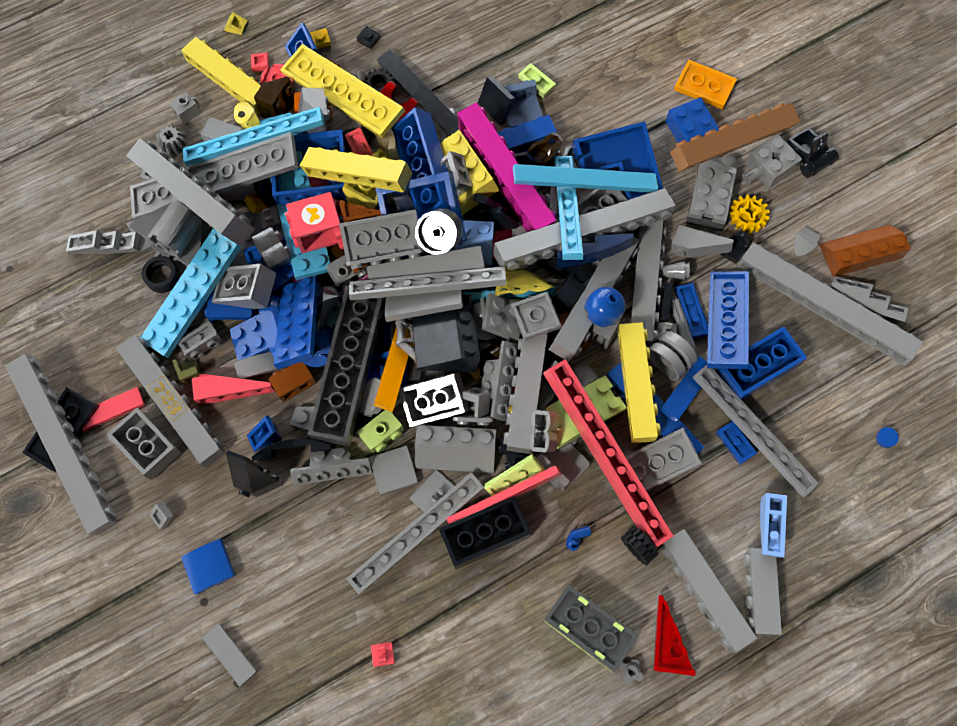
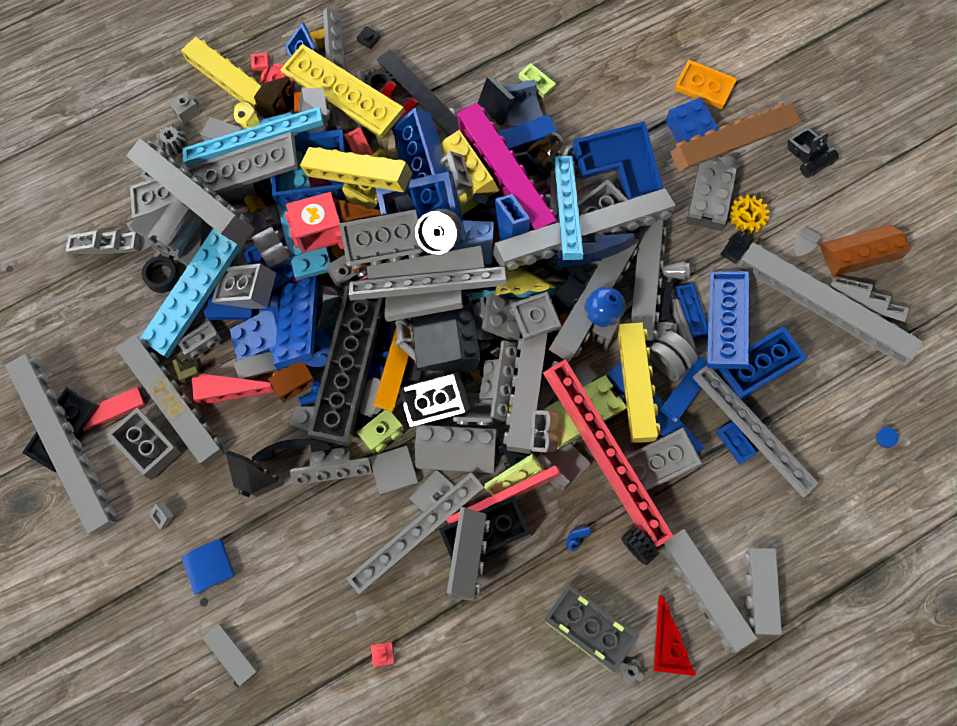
light yellow slope [224,12,248,35] -> none
blue slope [247,415,282,452] -> none
light grey panel [462,387,490,418] -> none
medium azure tile [513,164,658,193] -> none
light grey slope [672,225,734,258] -> none
light grey brick [742,134,802,189] -> none
light blue slope [760,493,787,558] -> none
none -> blue arm [299,381,321,406]
none -> light grey plate [323,8,349,131]
none -> light grey slope [447,507,490,601]
none -> blue slope [495,194,530,241]

